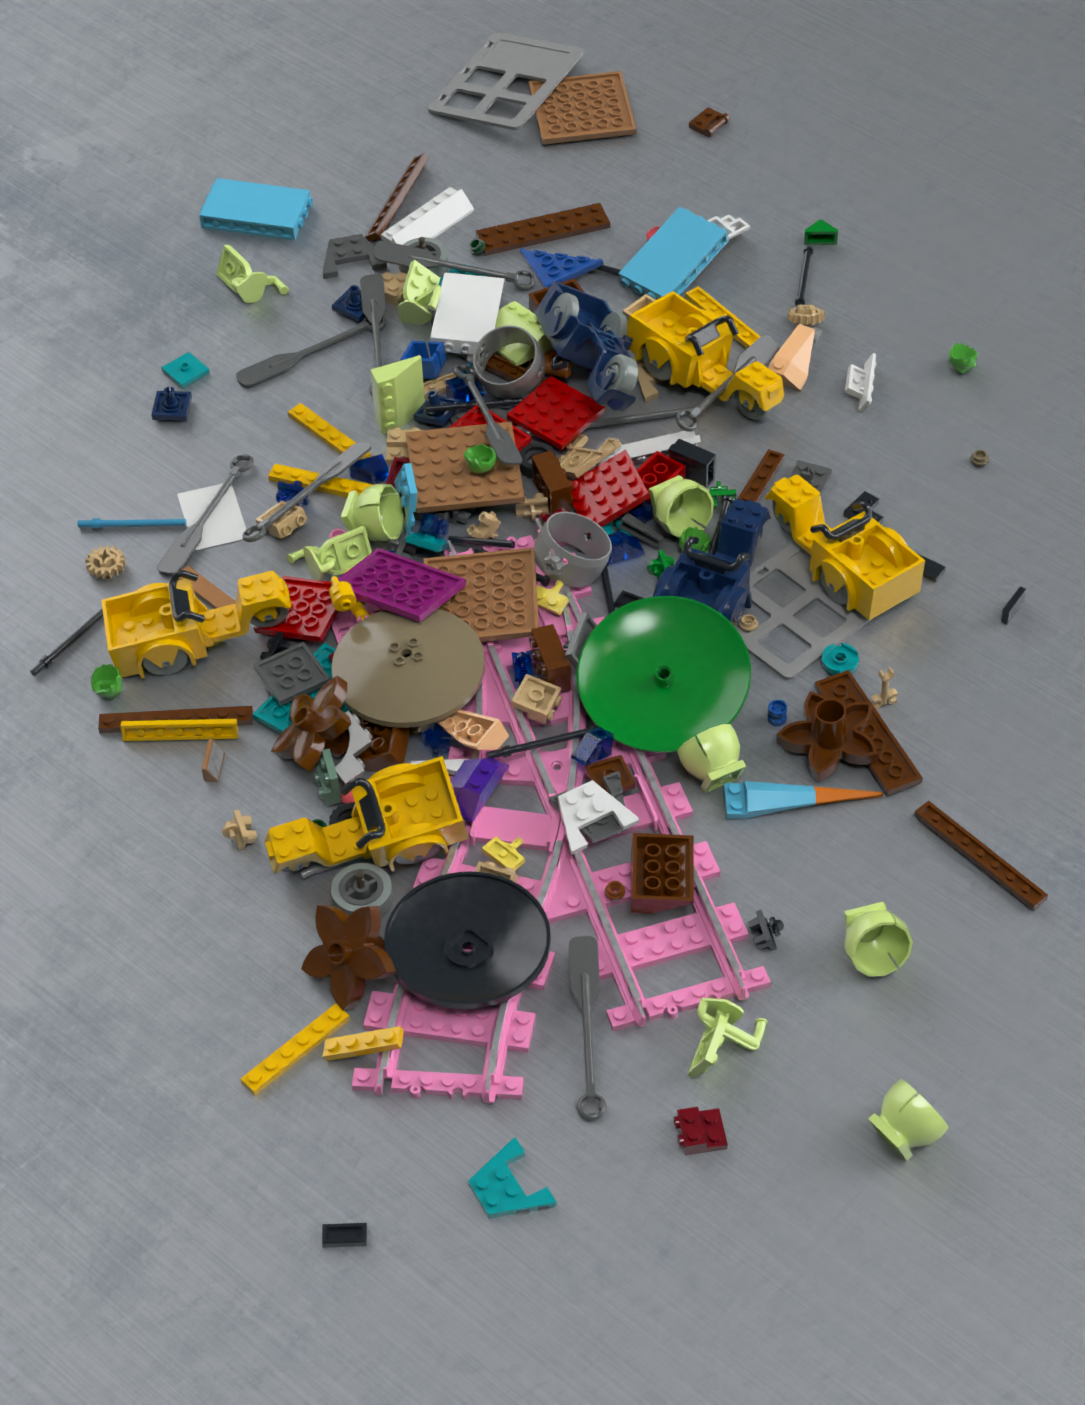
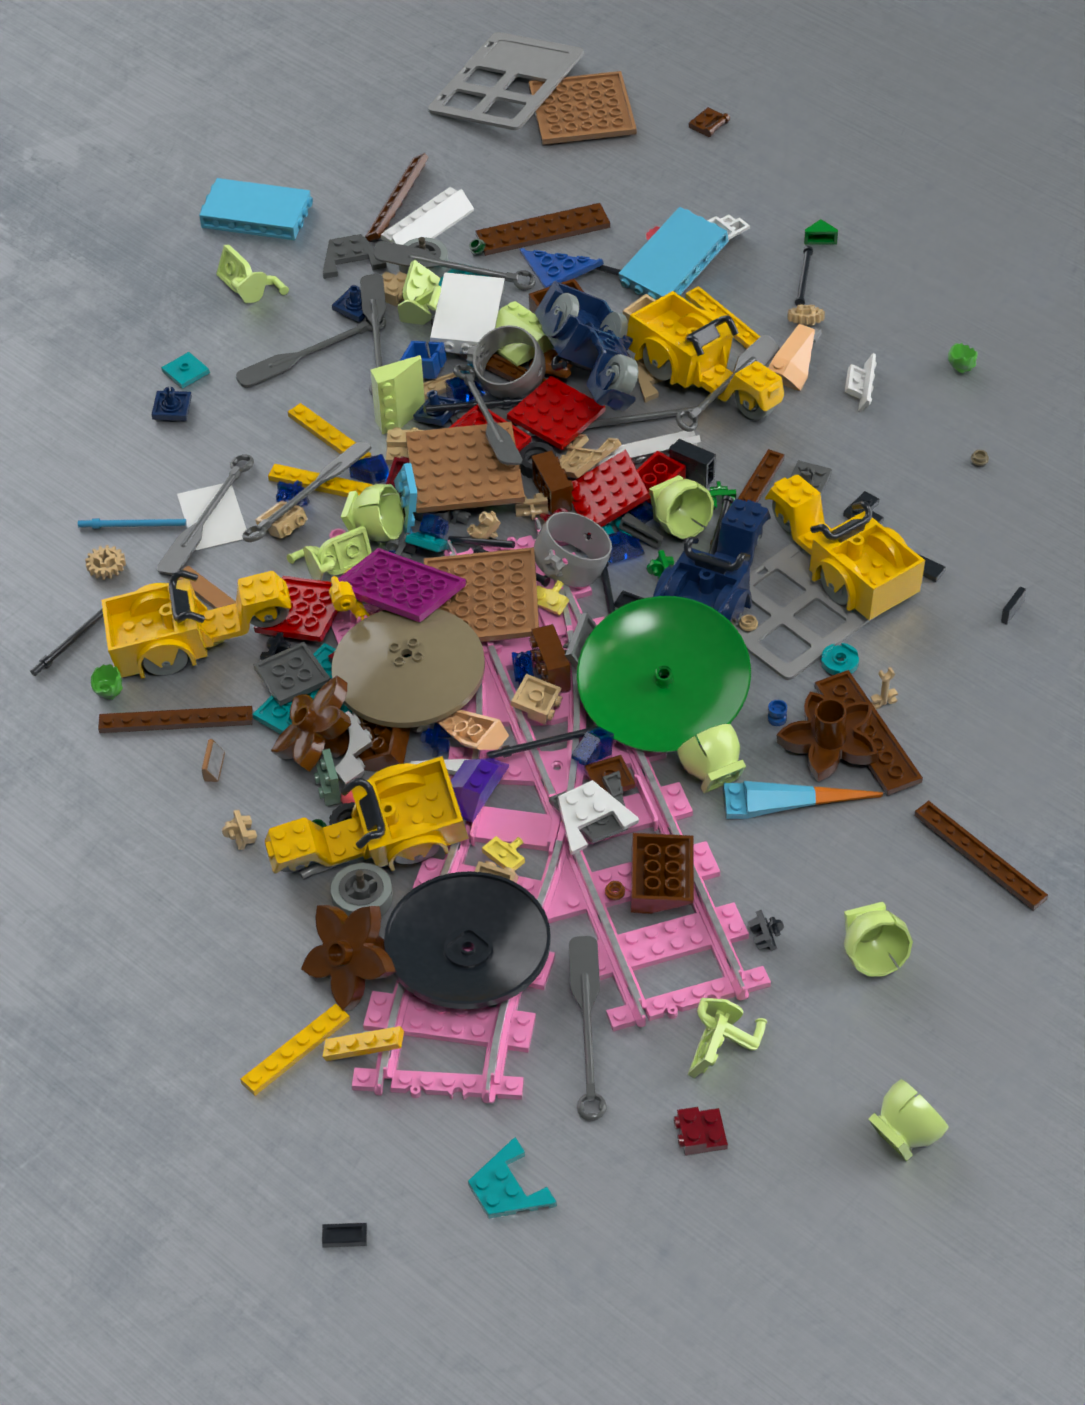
yellow plate [121,719,239,741] -> none
bright green hair [464,444,496,474] -> none
bright green hair [679,527,711,553] -> none

